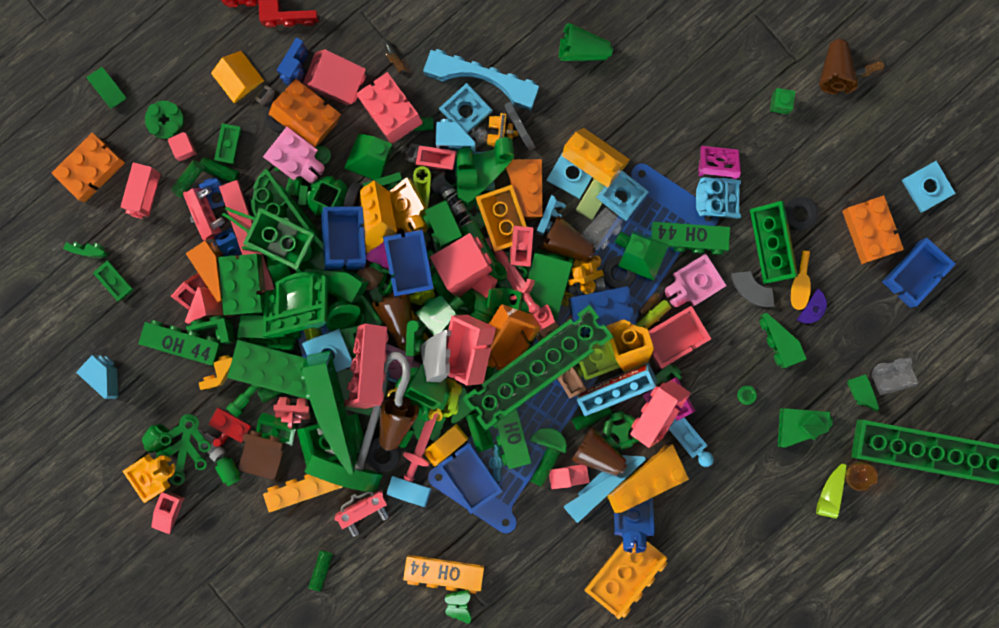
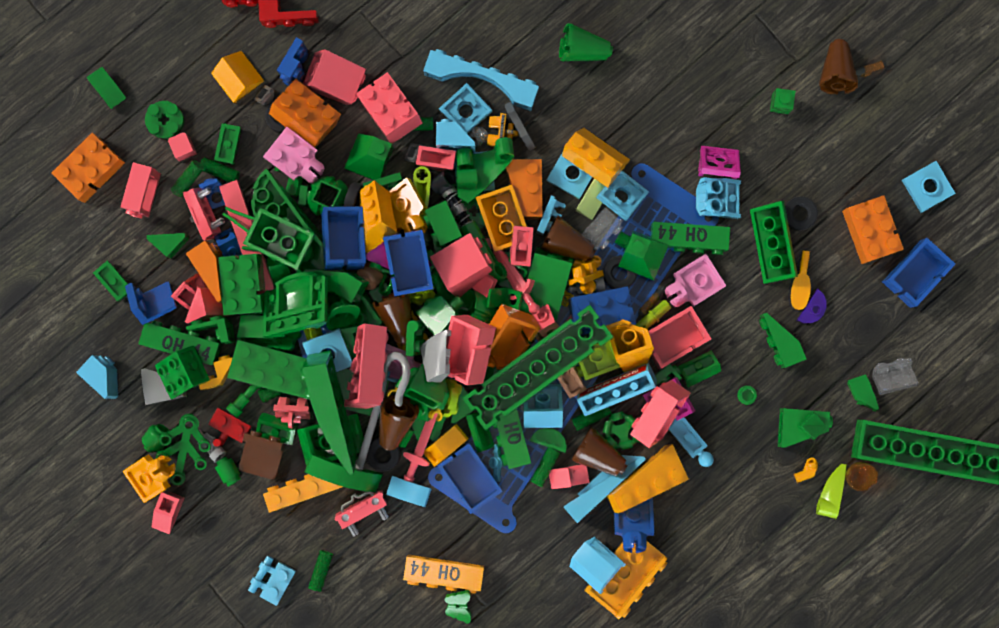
green slope [63,241,110,258] -> none
green plate [315,146,331,165] -> none
piece [383,40,405,75] -> none
dark grey tile [731,271,775,308] -> none
none -> blue bracket [125,282,177,325]
none -> light grey slope [141,368,187,405]
none -> green slope [146,233,189,259]
none -> green bracket [155,345,210,400]
none -> medium azure plate [248,555,296,606]
none -> medium azure slope [523,384,563,428]
none -> medium azure slope [569,537,626,594]
none -> green slope [678,350,721,387]
none -> light orange arm [794,457,818,483]

